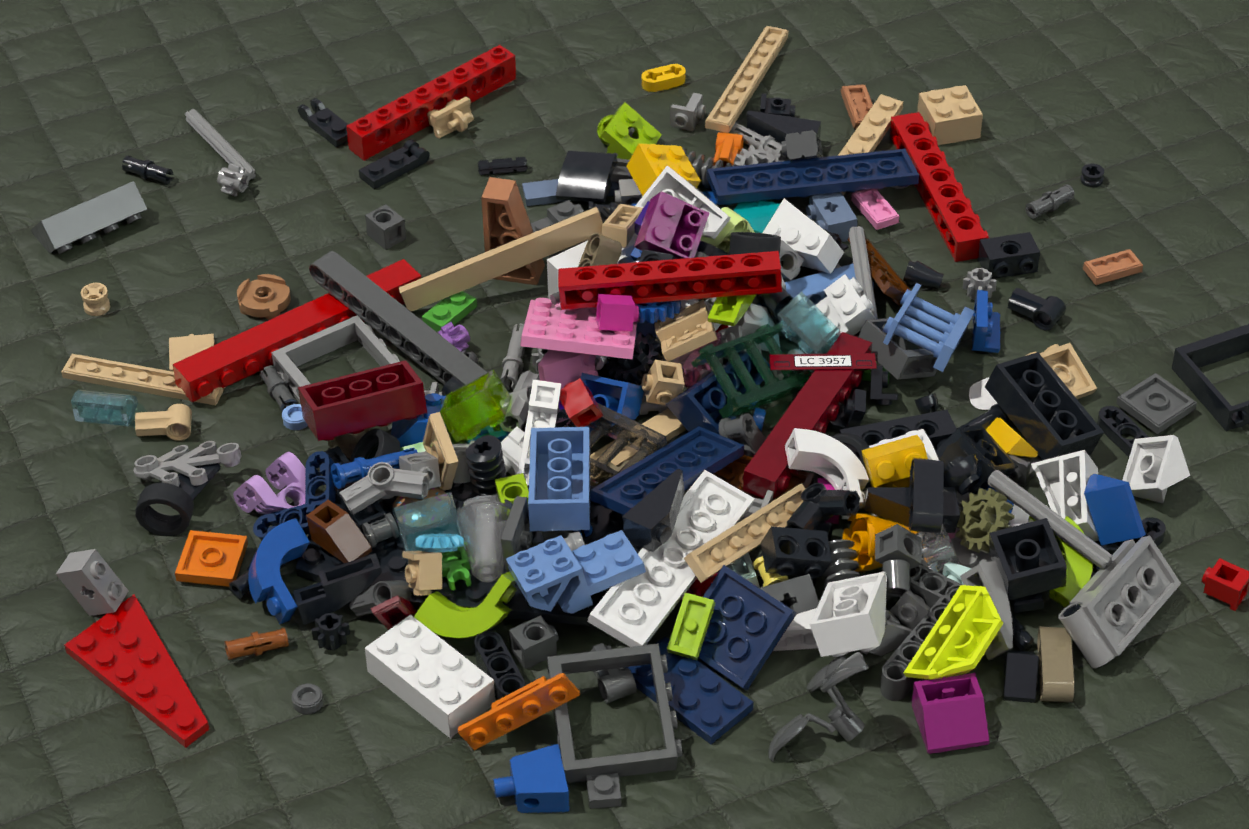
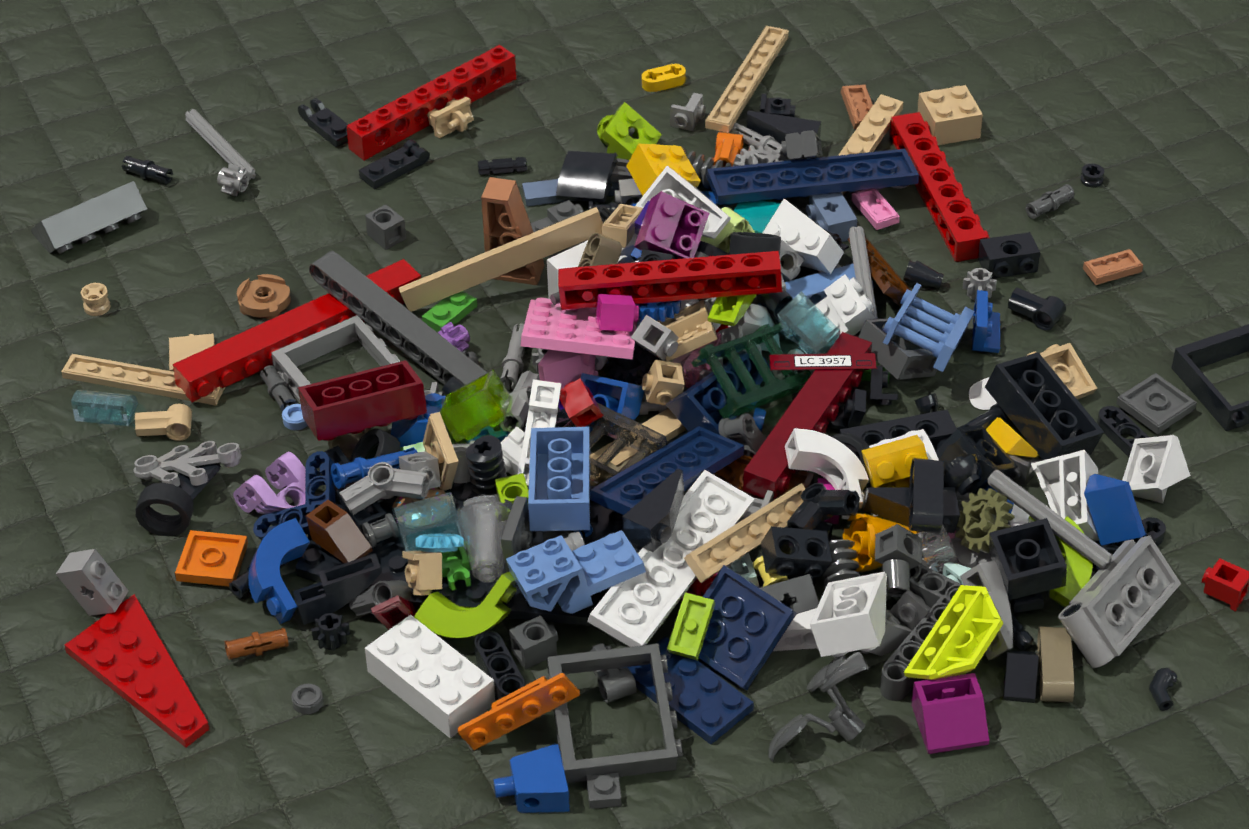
none -> light grey brick [631,315,679,361]
none -> black arm [1149,667,1177,711]

